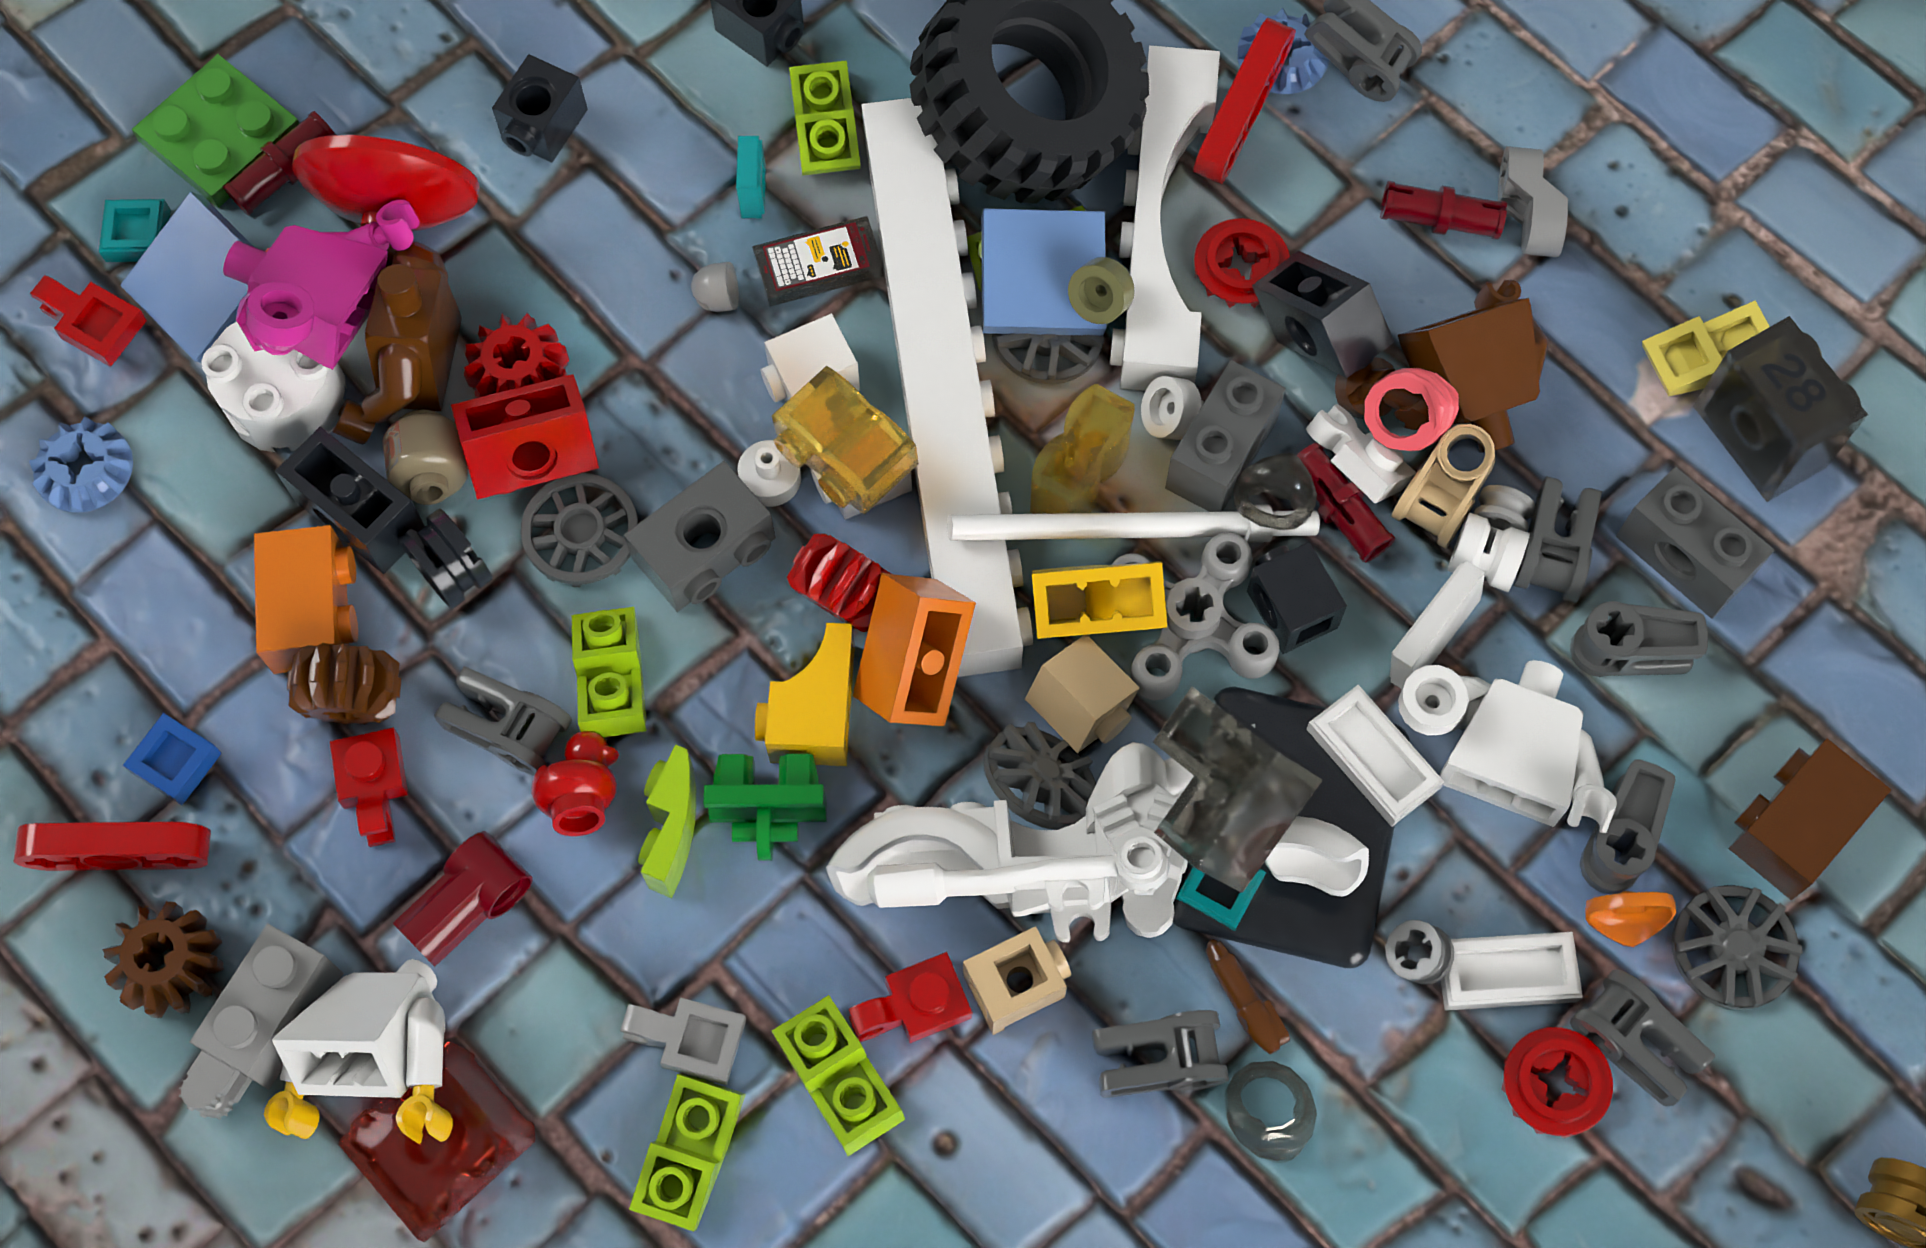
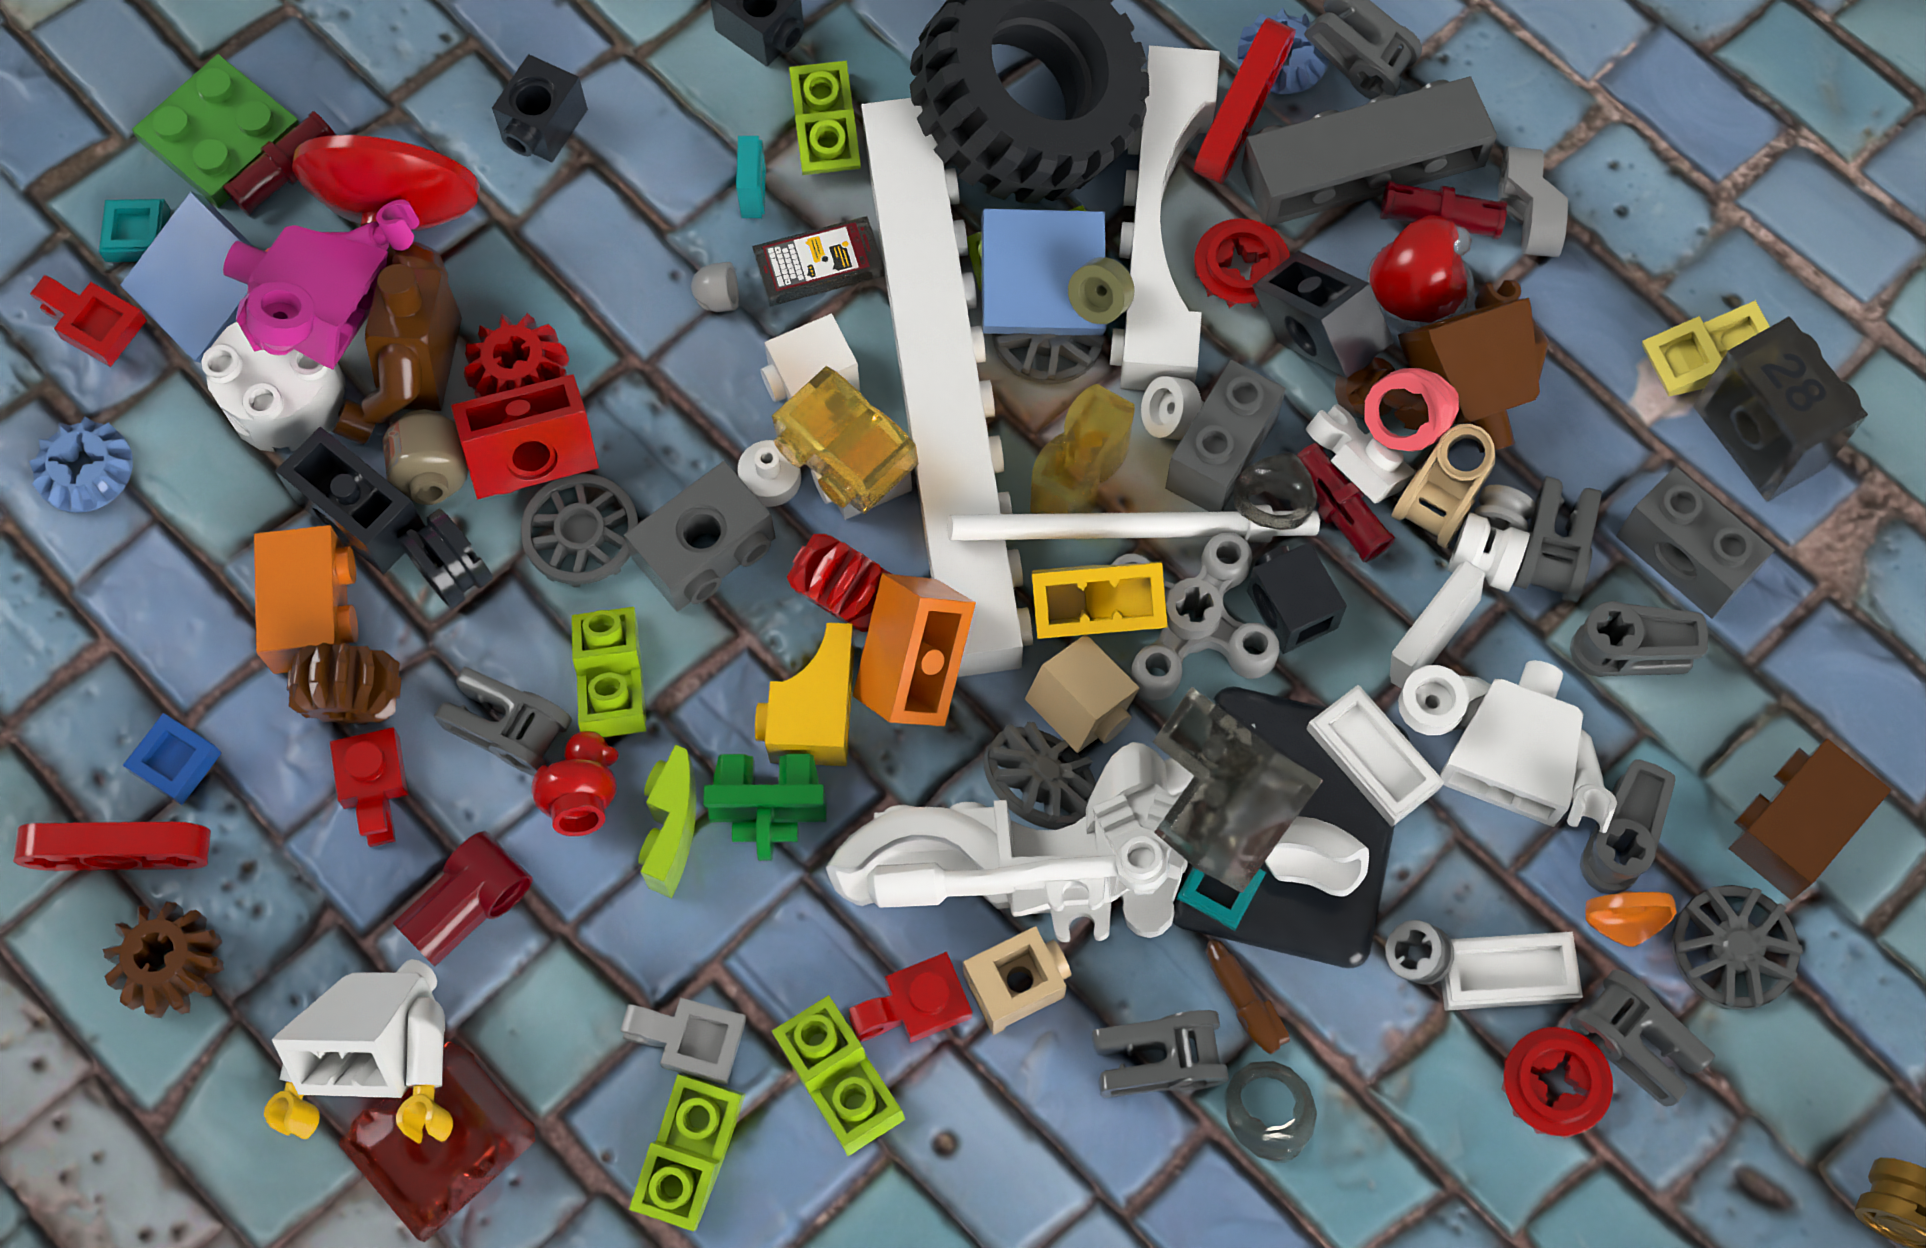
light grey hinge [179,923,344,1120] -> none
none -> dark grey brick [1241,76,1497,226]
none -> red piece [1367,215,1475,333]

